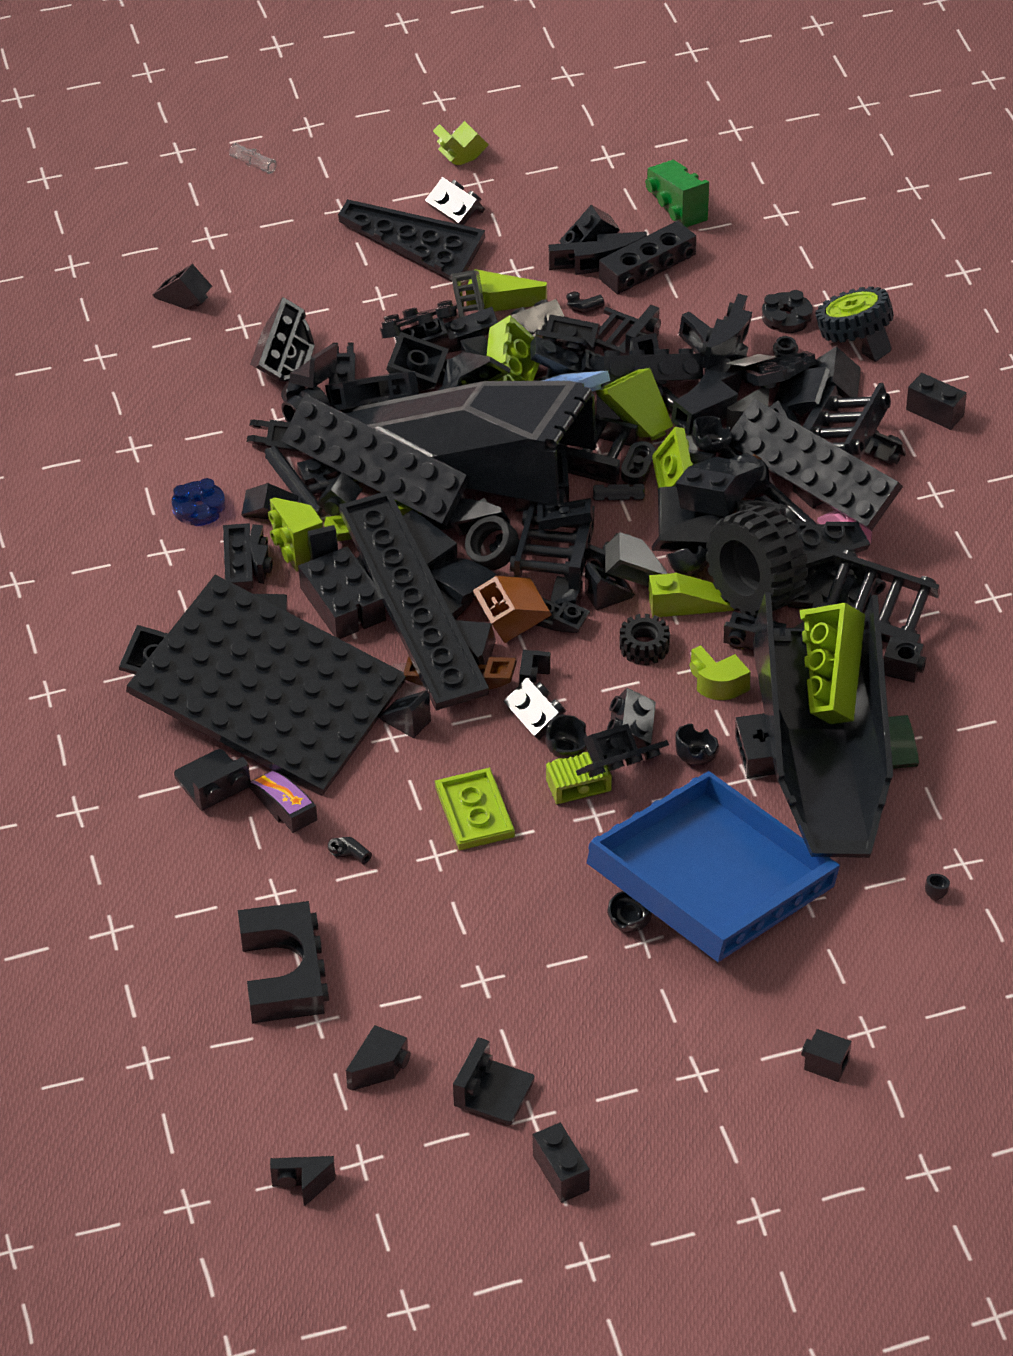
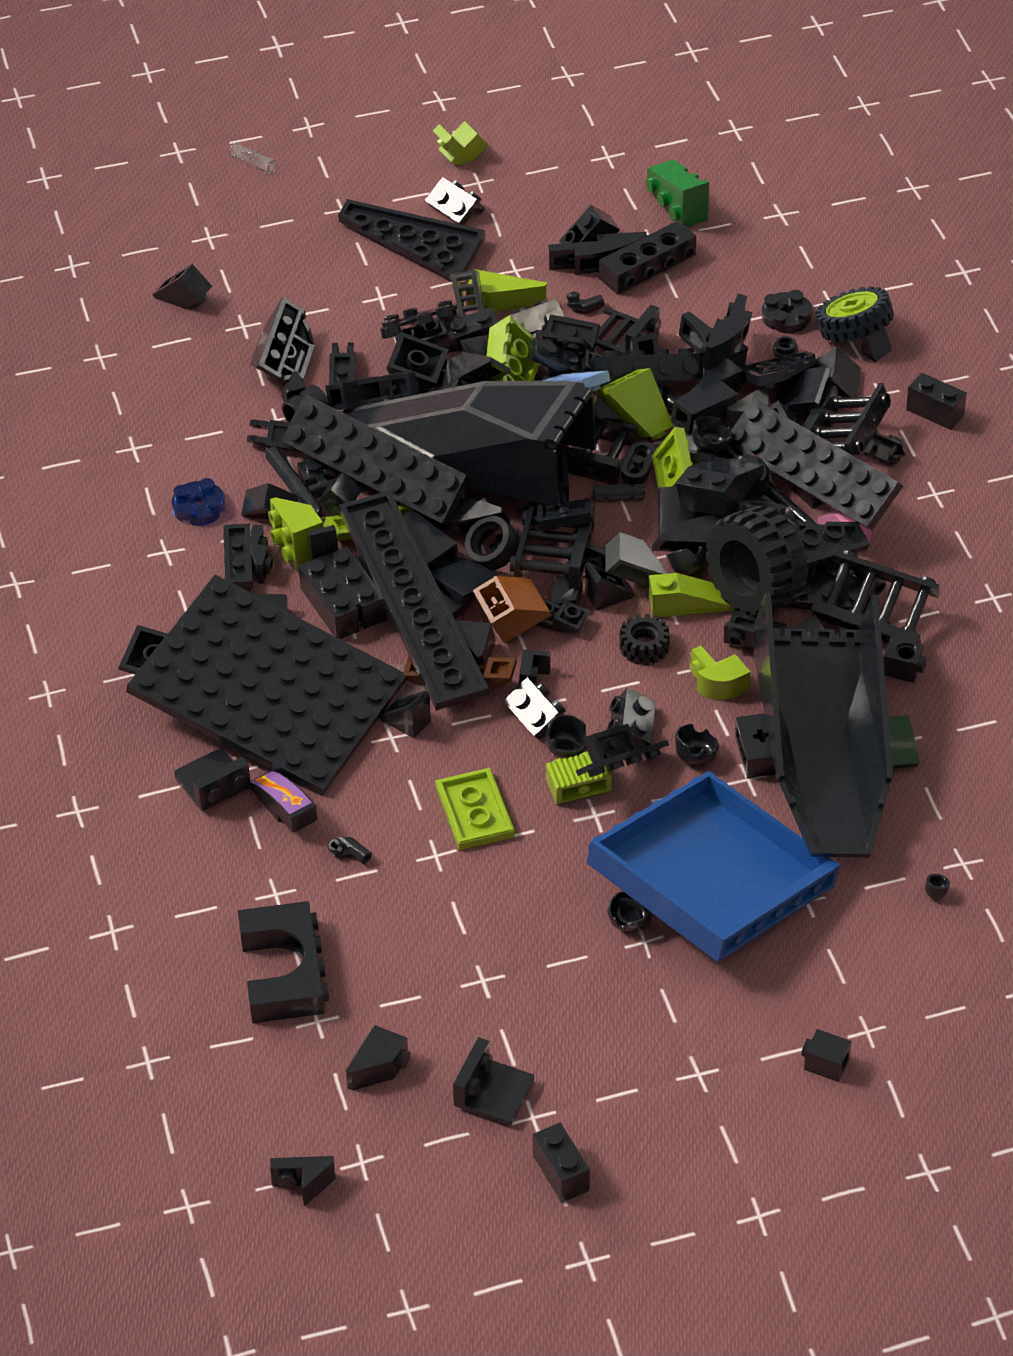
black panel [290,344,337,388] -> none
white sticker [726,354,776,366] -> none
lime wedge [800,603,865,724] -> none

